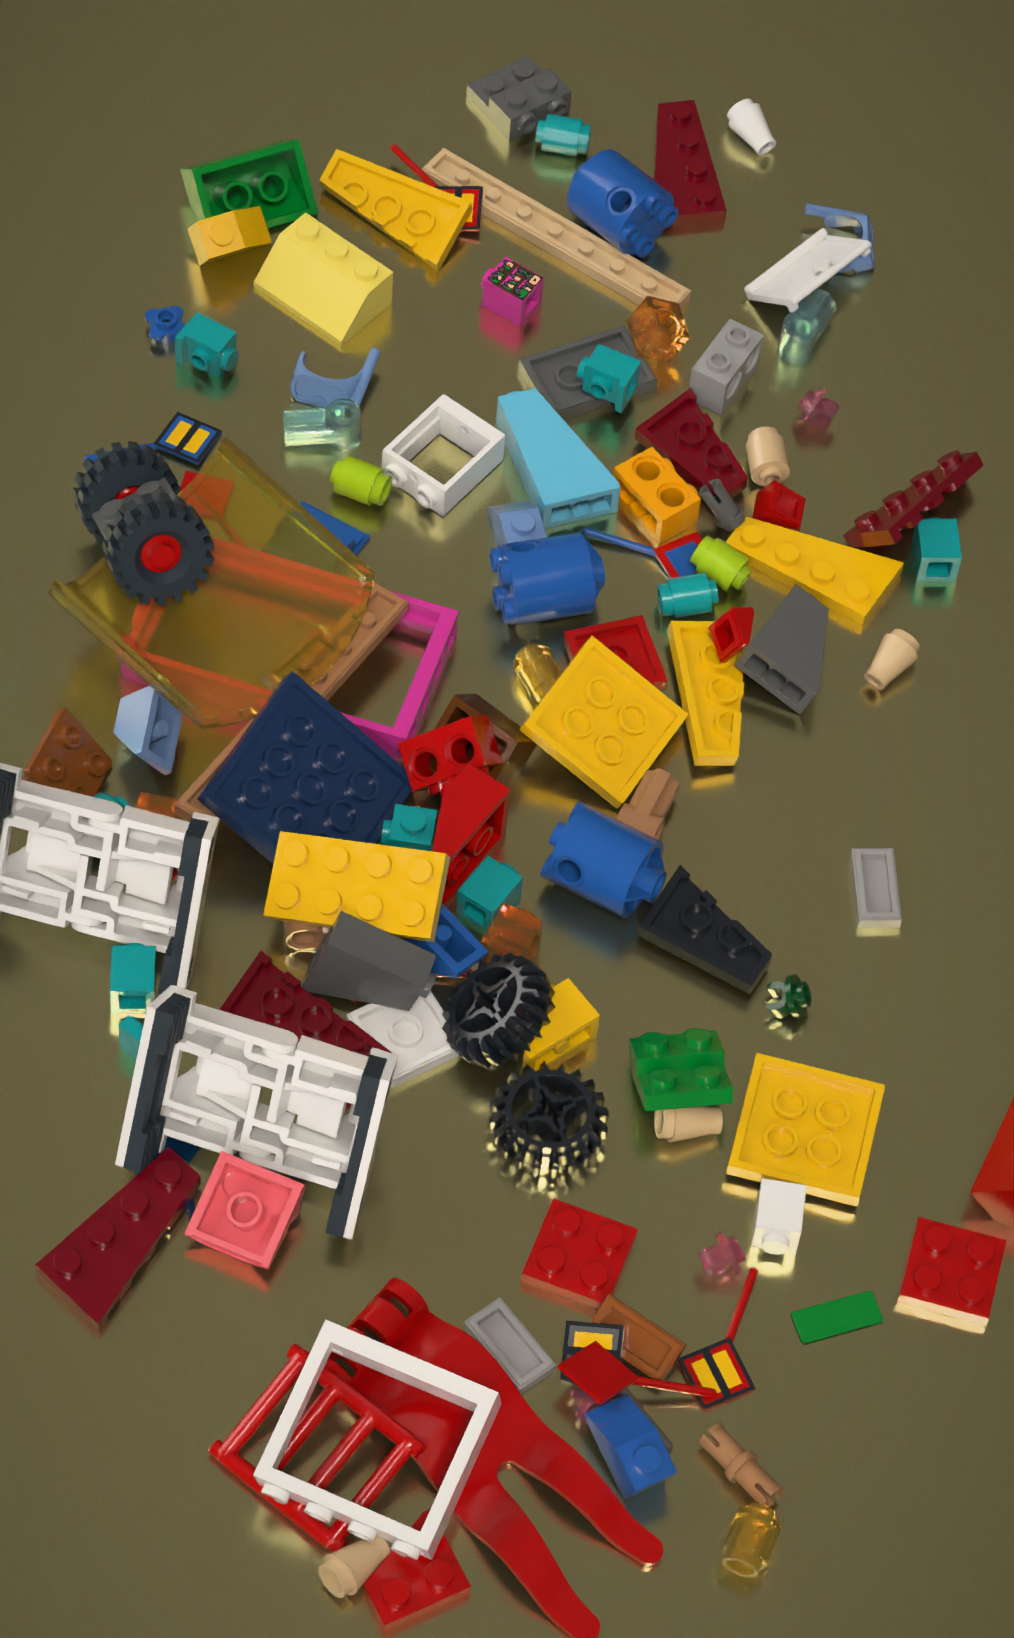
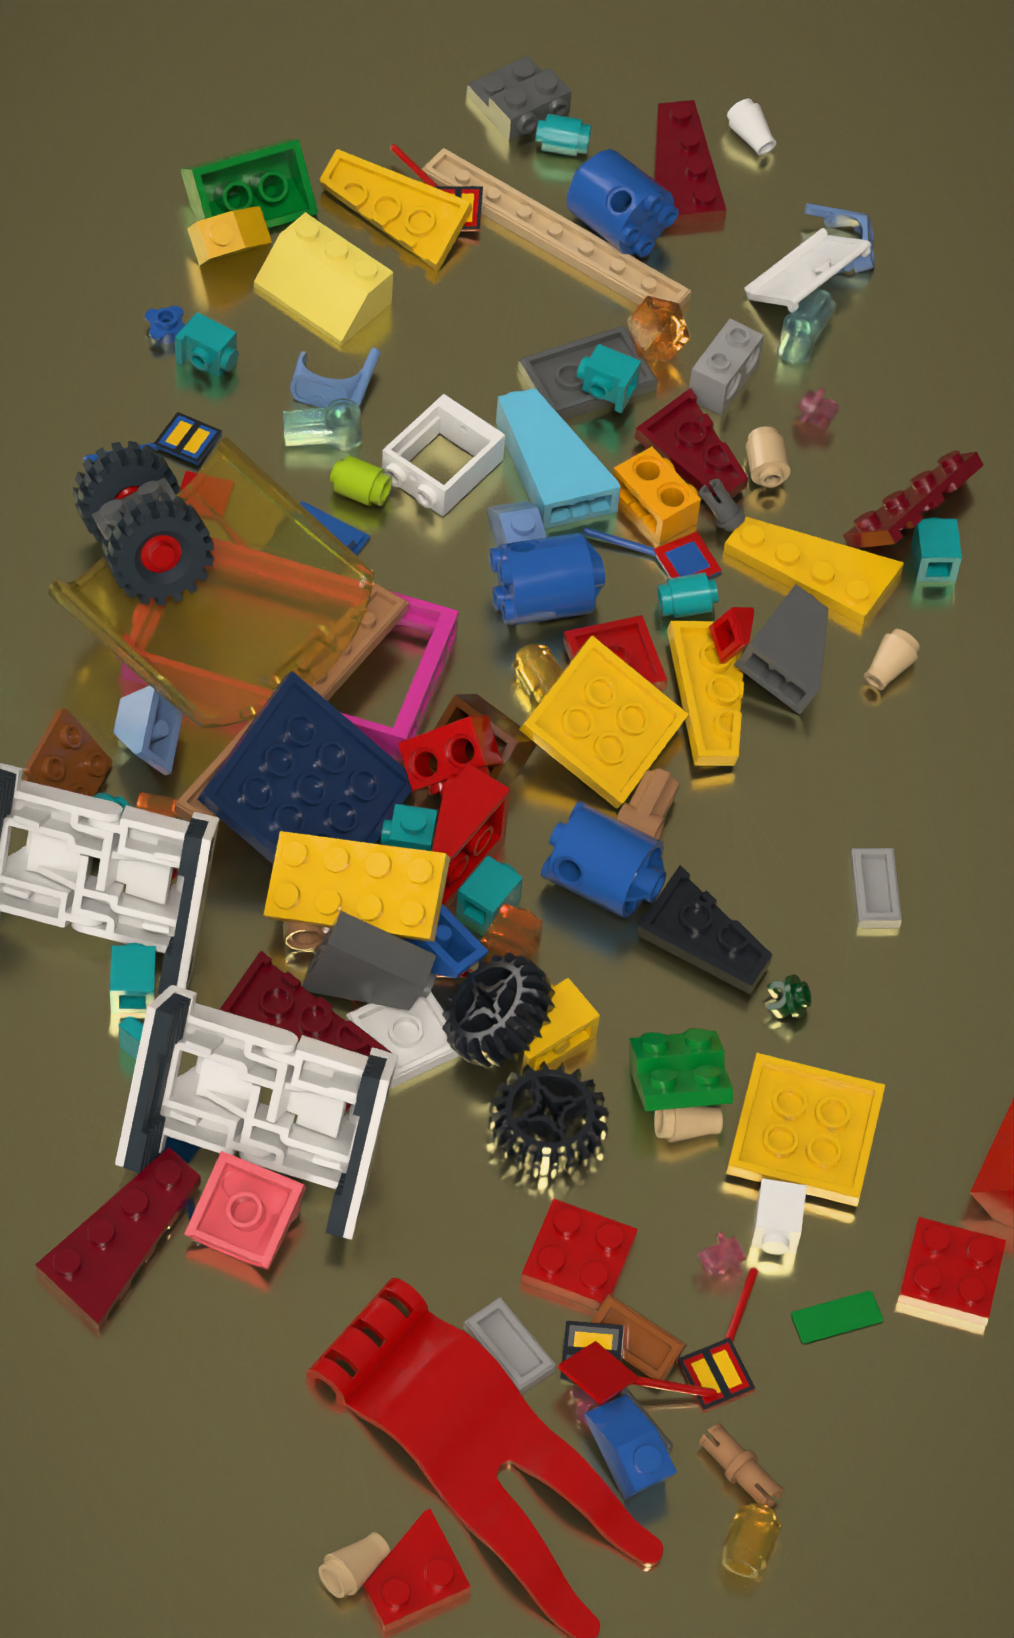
red bar [208,1343,426,1552] -> none
white window [253,1320,502,1560] -> none
dark pink brick [481,257,544,327] -> none
lime brick [689,535,752,593] -> none
red slope [752,480,806,531] -> none

